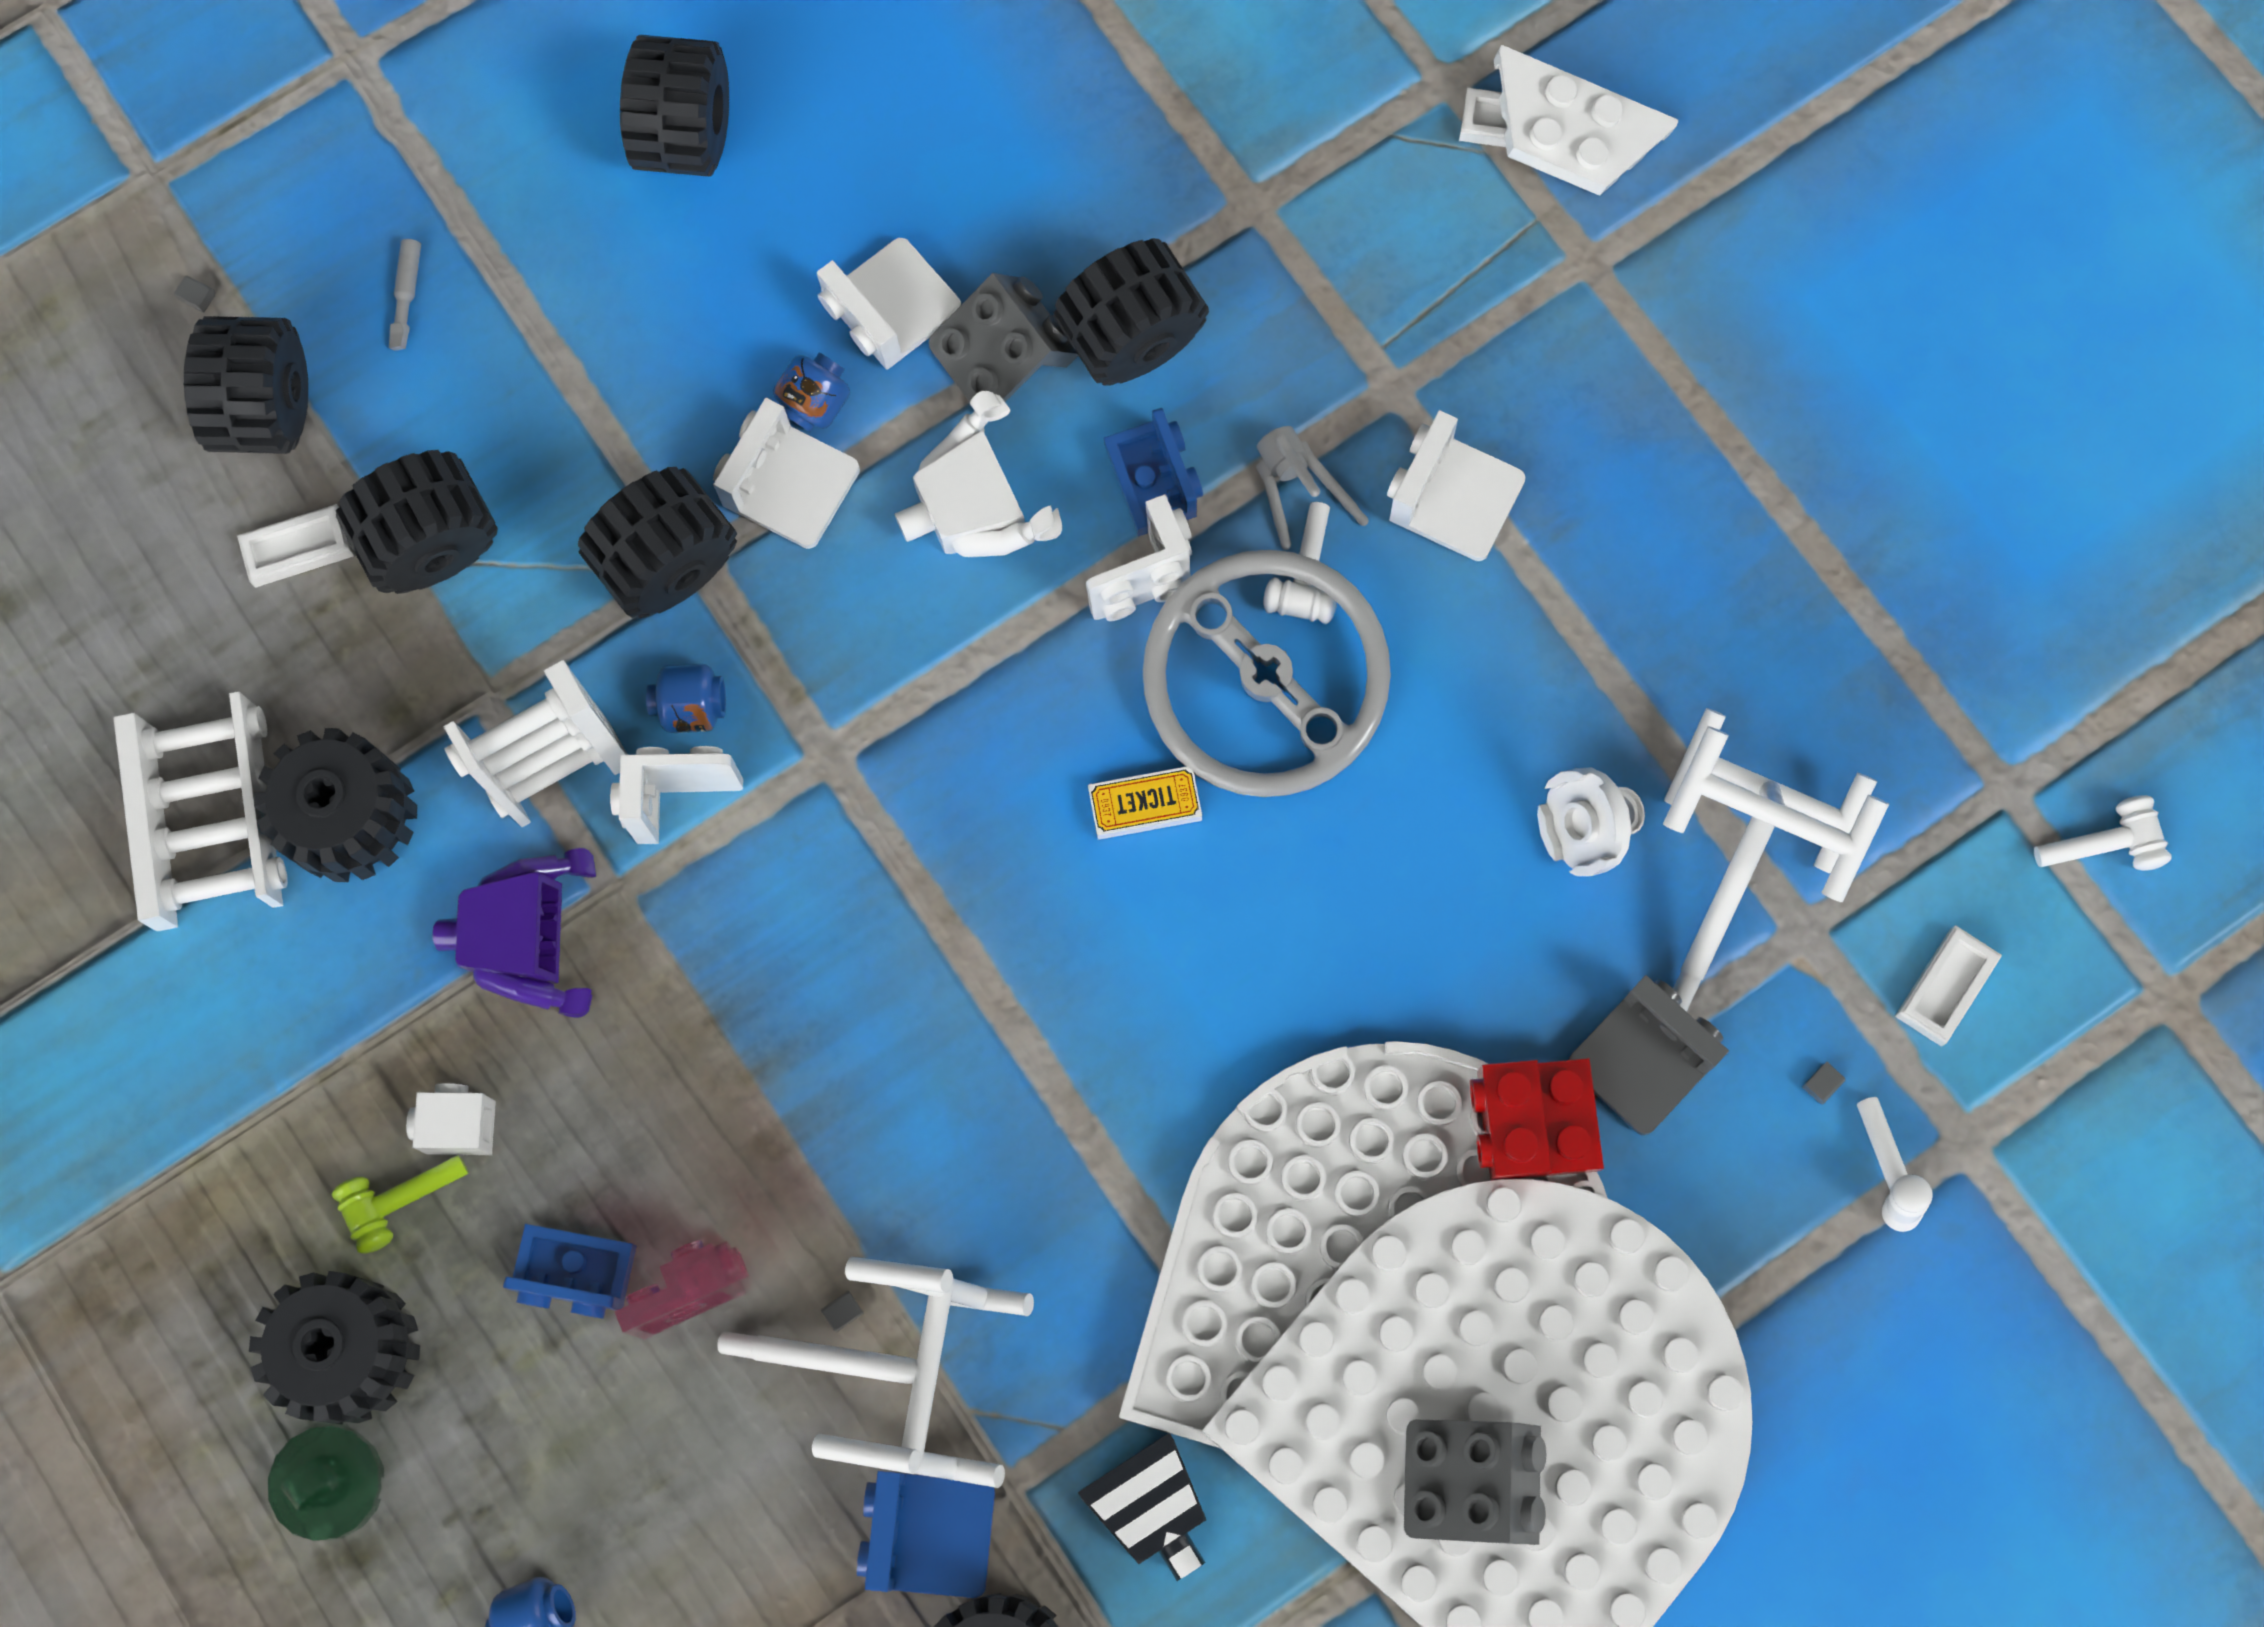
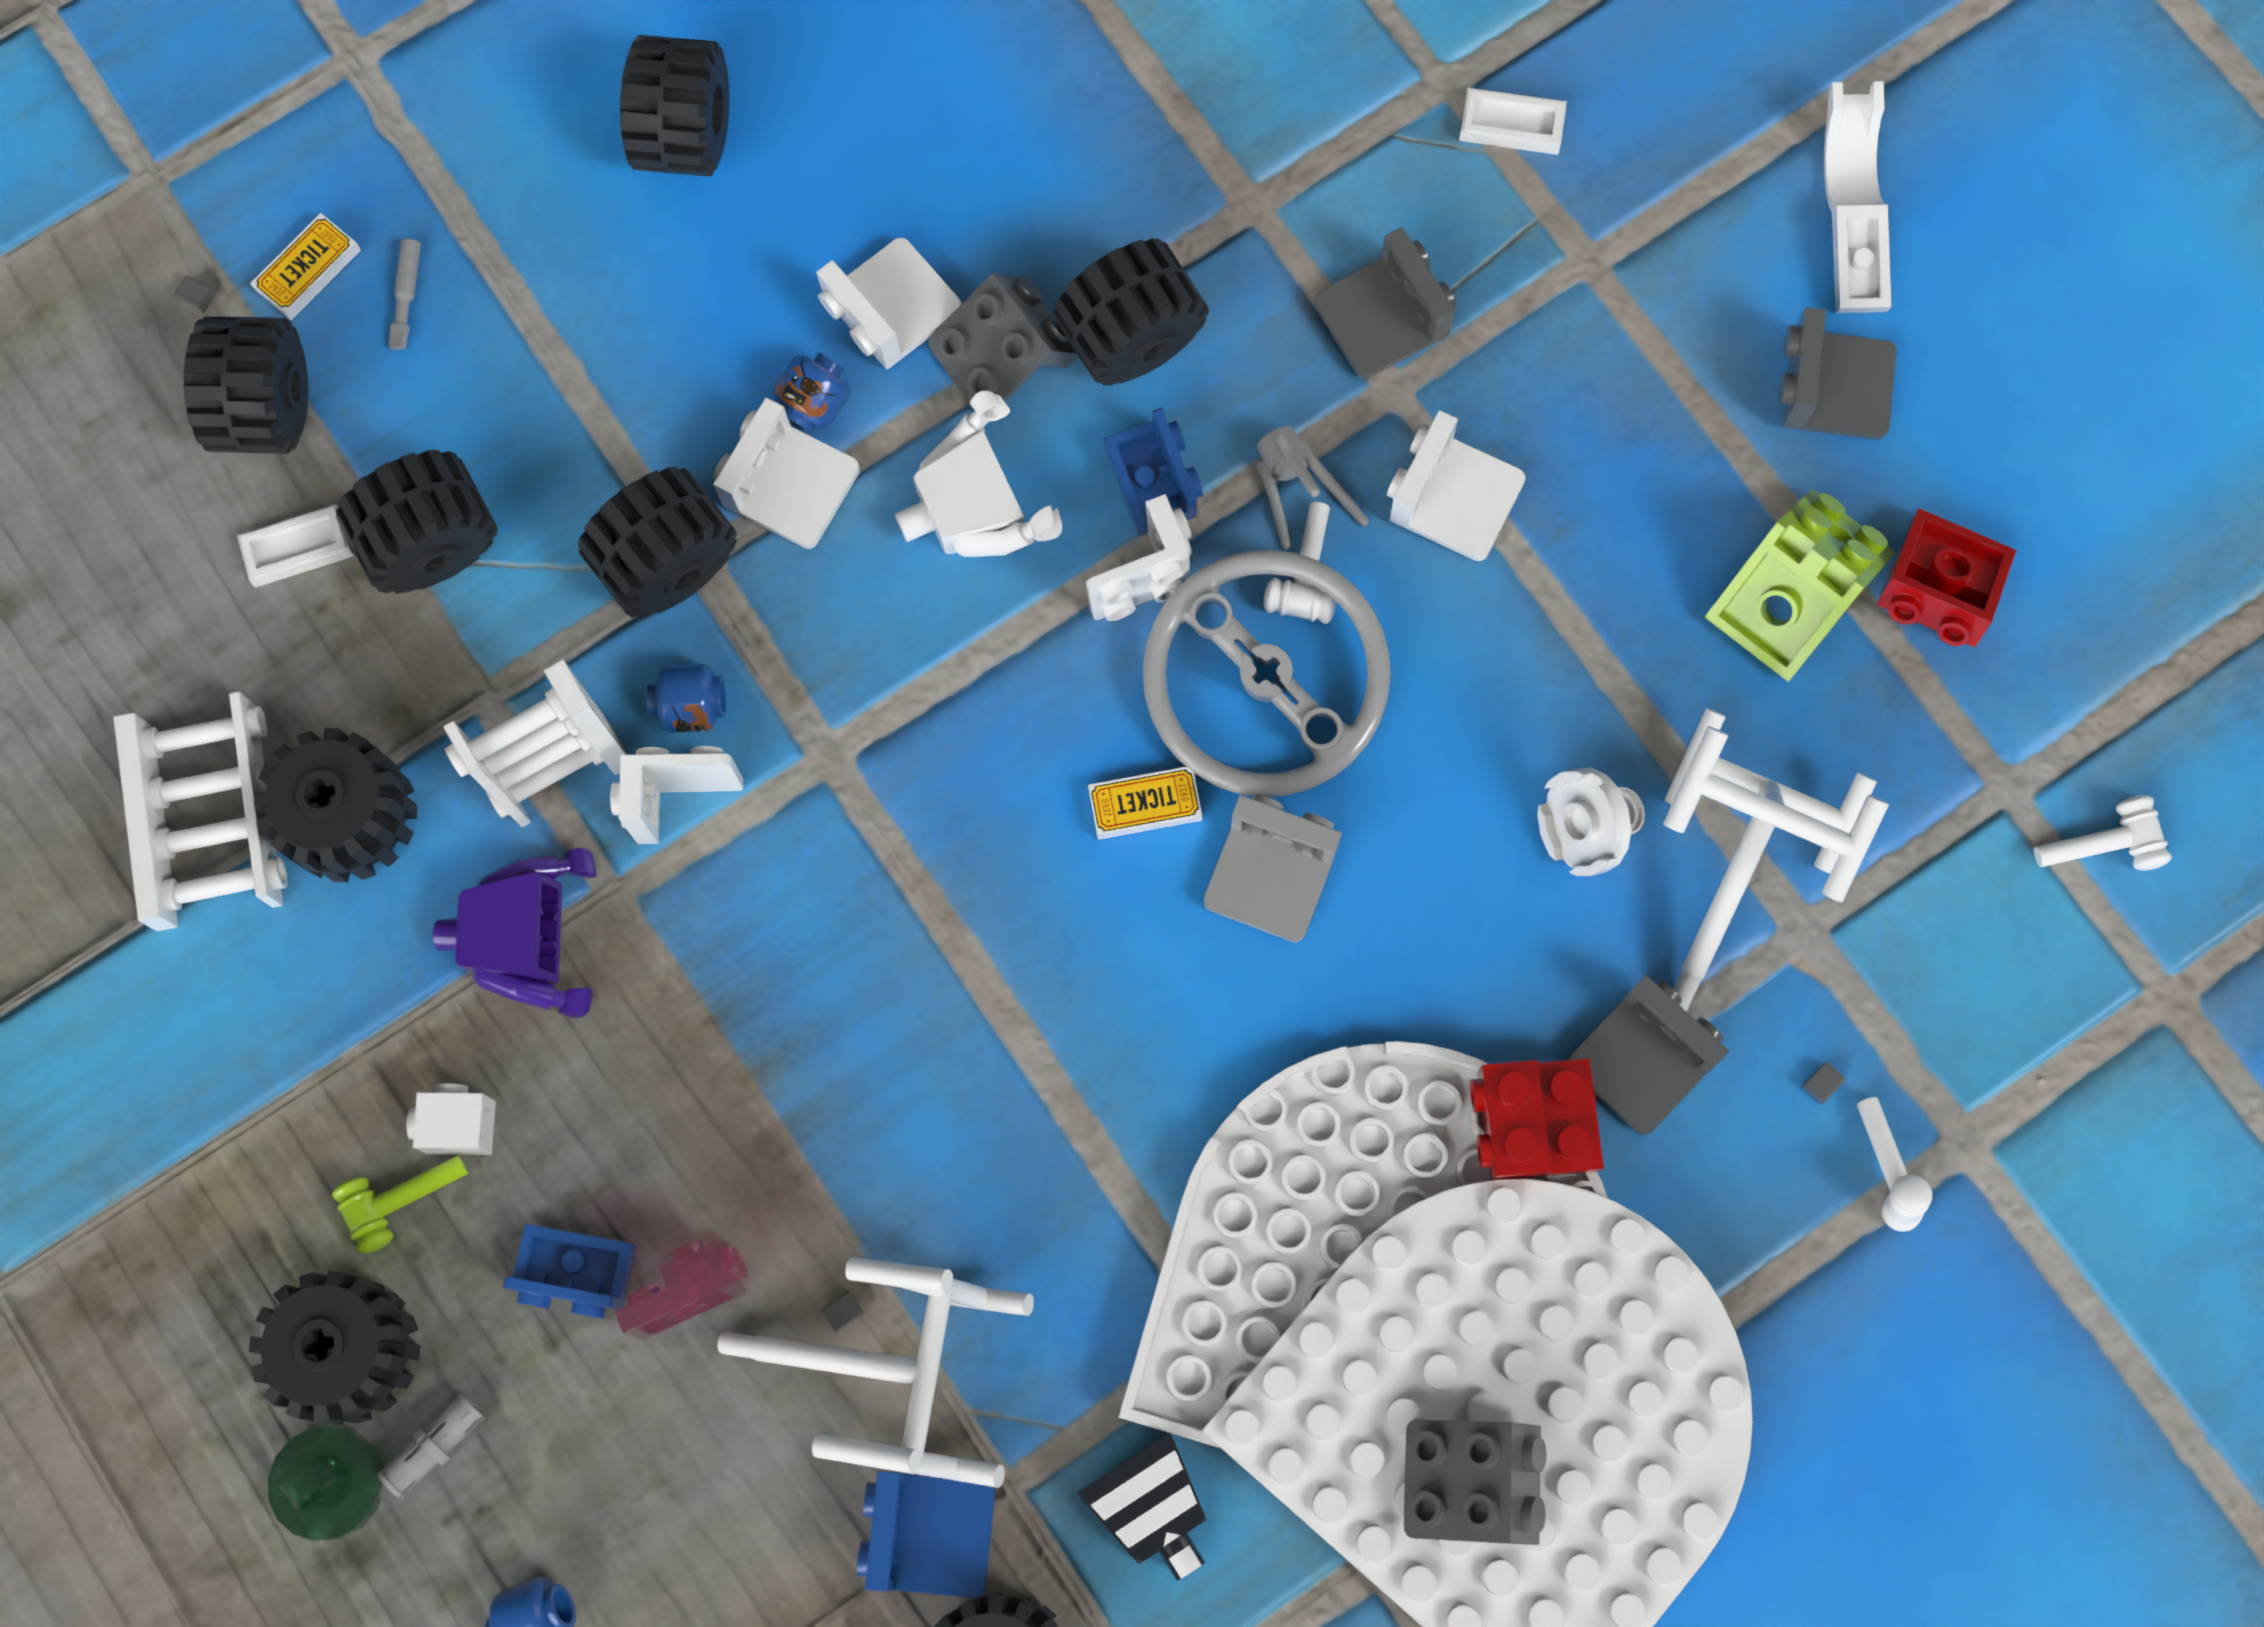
white wing [1494,45,1679,196] -> none
white tile [1895,925,2002,1047] -> none
none -> tile [250,213,361,321]
none -> light grey pin [376,1392,486,1500]
none -> light grey bracket [1204,794,1342,943]
none -> dark grey bracket [1314,227,1456,379]
none -> lime bracket [1705,489,1896,682]
none -> dark grey bracket [1779,307,1896,440]
none -> white piece [1824,81,1891,313]
none -> red plate [1876,508,2017,648]

